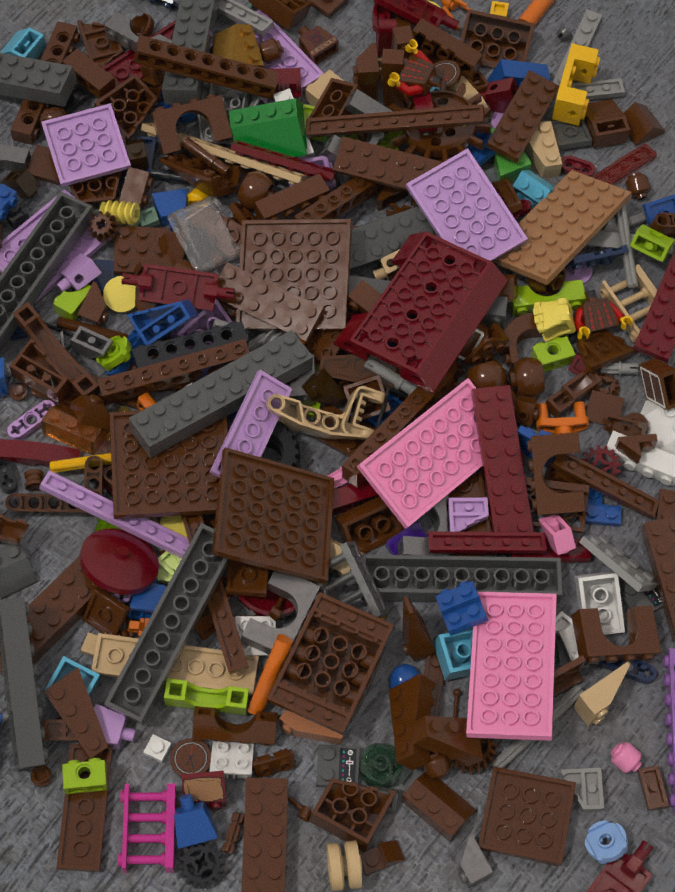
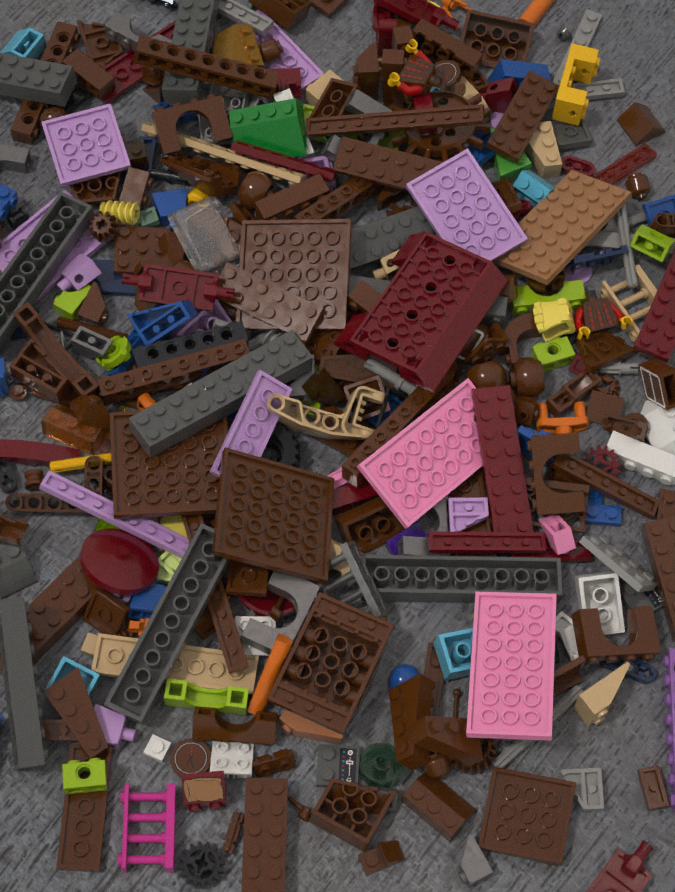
dark brown slope [0,169,41,198] -> none
lavender beam [7,400,56,440] -> none
reddish brown tile [26,144,60,185] -> none
reddish brown plate [31,766,52,787] -> none
reddish brown wedge [94,74,158,141] -> none
light yellow tile [103,276,136,313] -> none
reddish brown hair [131,13,155,37] -> none
blue torso [174,794,218,849] -> none
reddish brown pin [181,137,231,177] -> none
reddish brown torso [298,26,339,65] -> none
tan wheel [326,840,362,892] -> none
reddish brown wedge [402,596,436,661] -> none
blue plate [435,581,488,636] -> none
yellow plate [490,1,509,17] -> none
reddish brown slope [584,99,630,148] -> none
light blue plate [585,820,628,864] -> none
bright pink head [610,742,642,773] -> none
reddish brown slope [615,434,658,464] -> none

